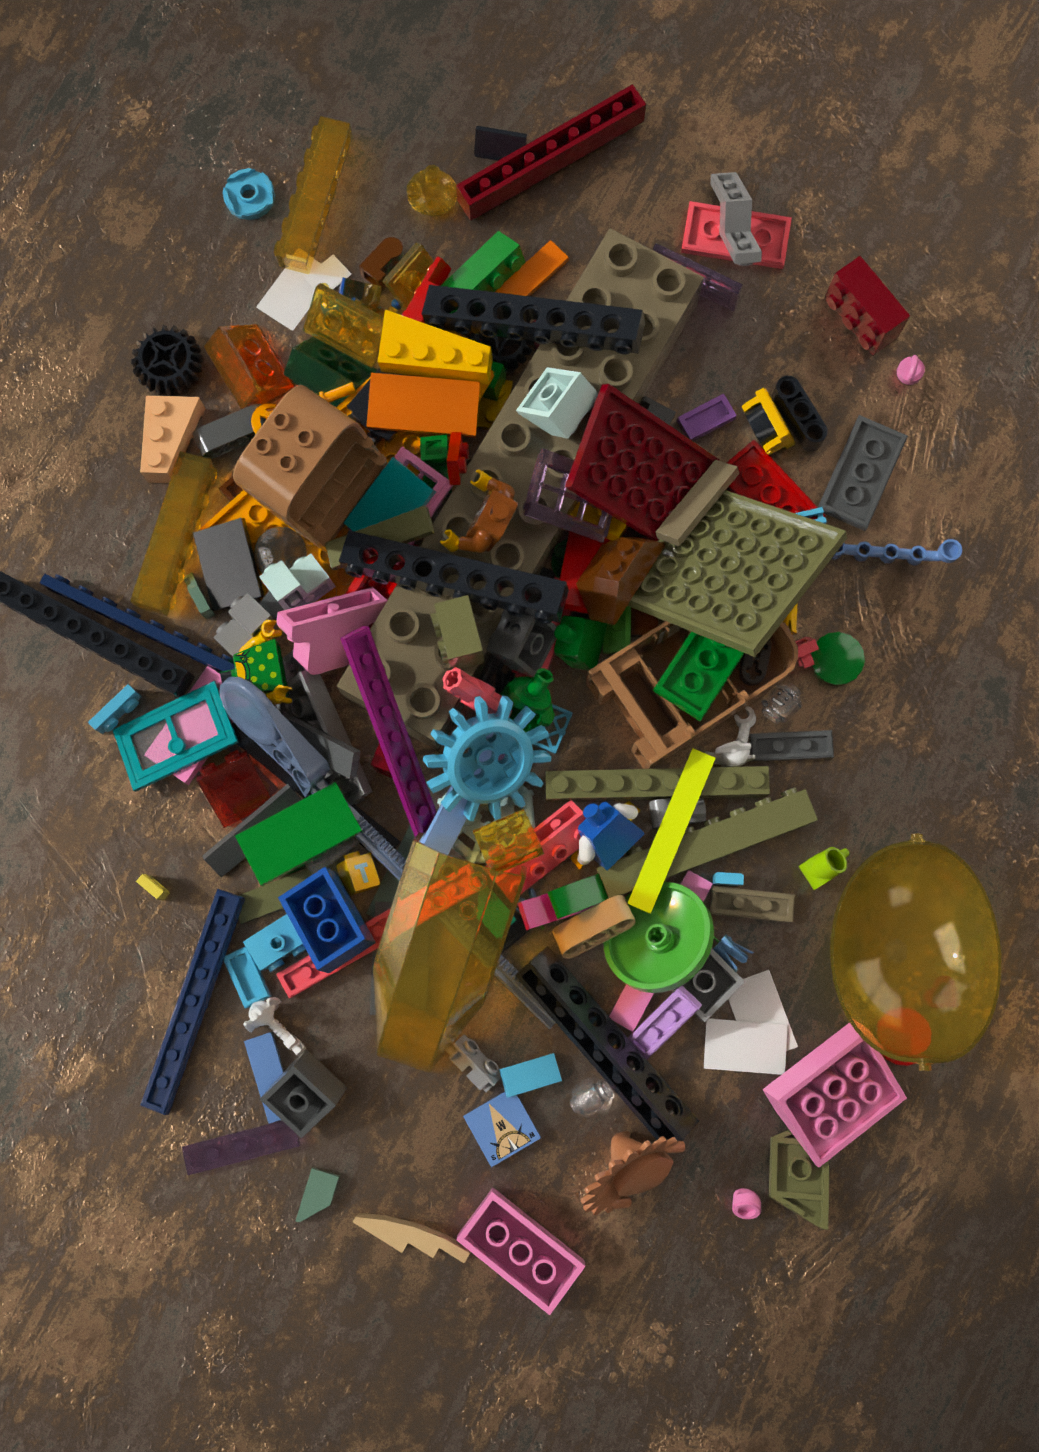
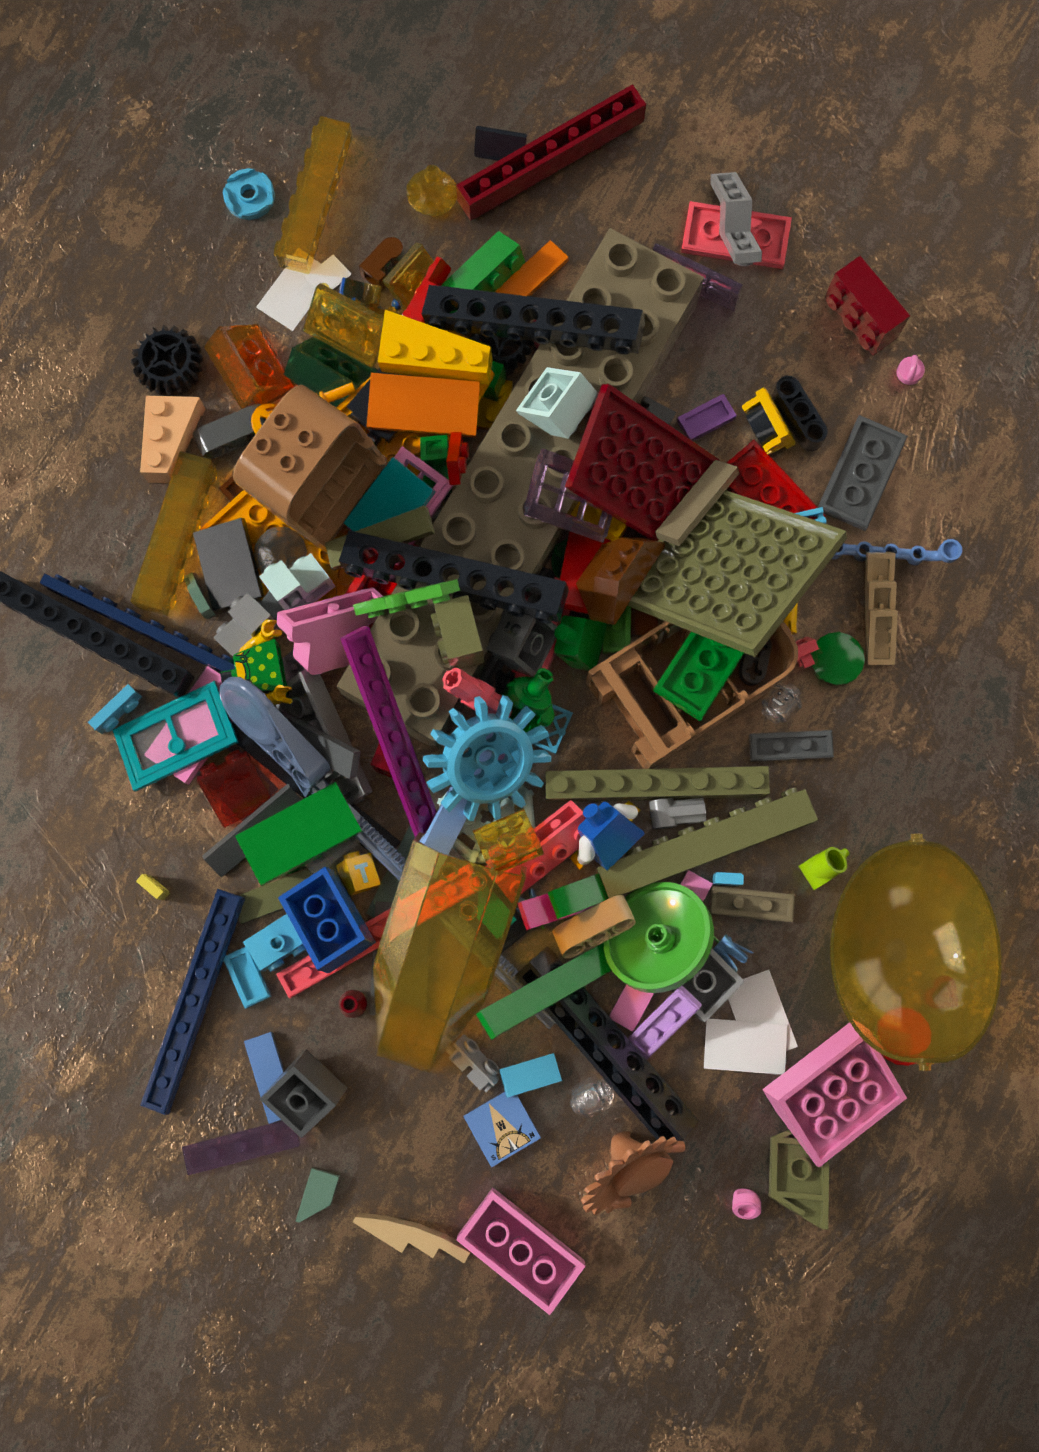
white piece [243,997,306,1056] -> none
dark orange torso [440,469,518,553] -> none
neon yellow sticker [627,748,716,913] -> none
white piece [705,706,756,767] -> none
none -> dark red cone [339,990,367,1018]
none -> bright green hinge [353,579,460,618]
none -> green tile [476,943,612,1040]
none -> tan slope [865,552,898,665]

